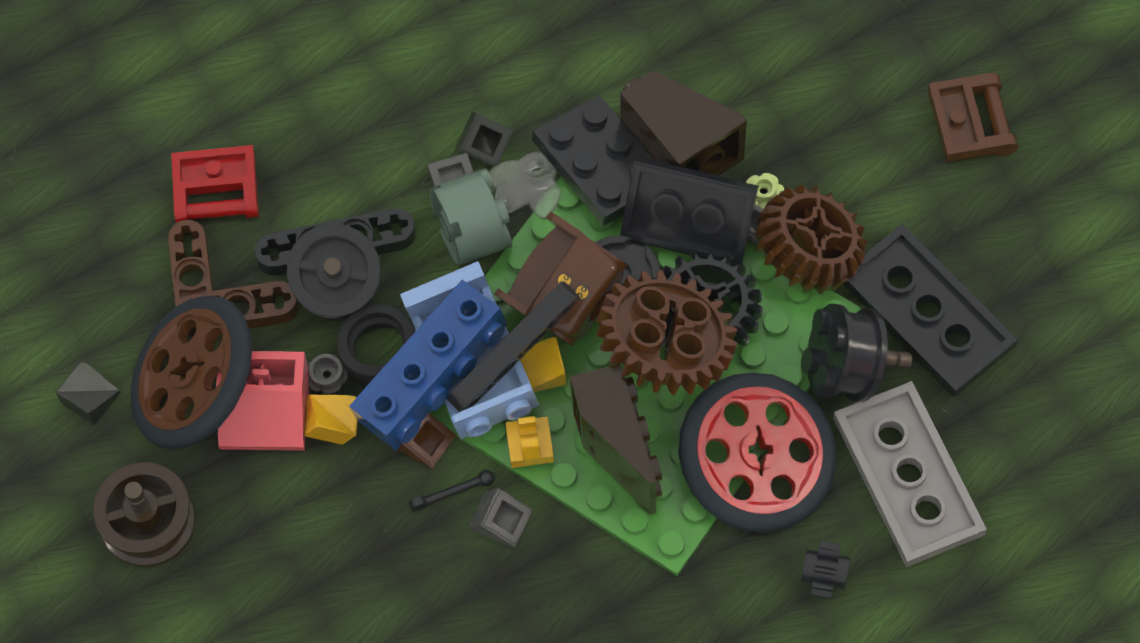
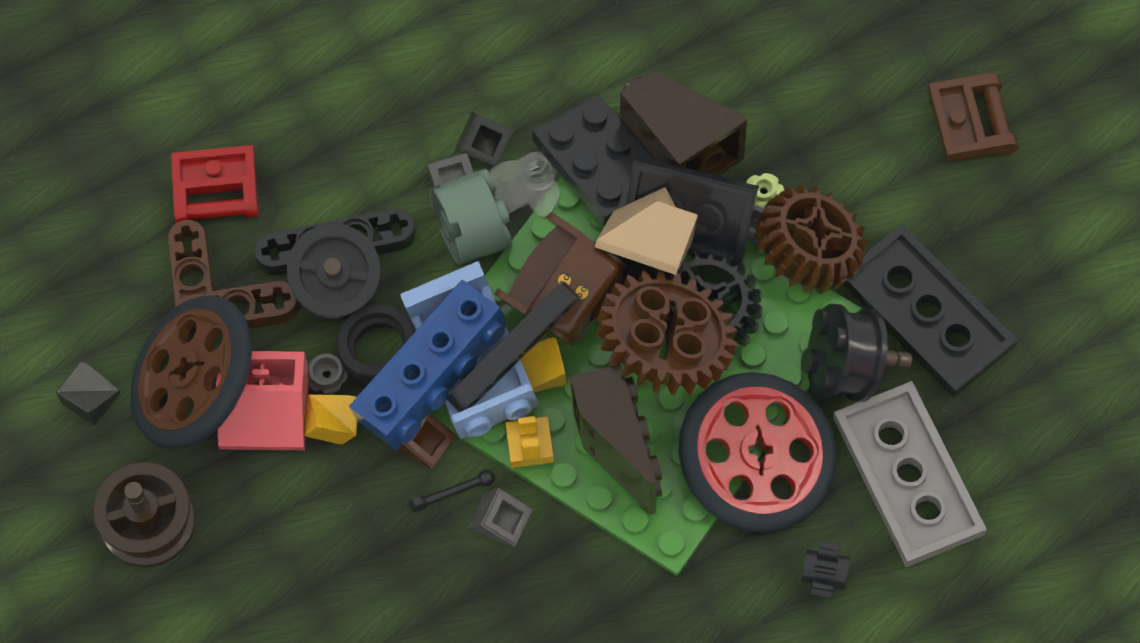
none -> tan slope [595,187,698,275]

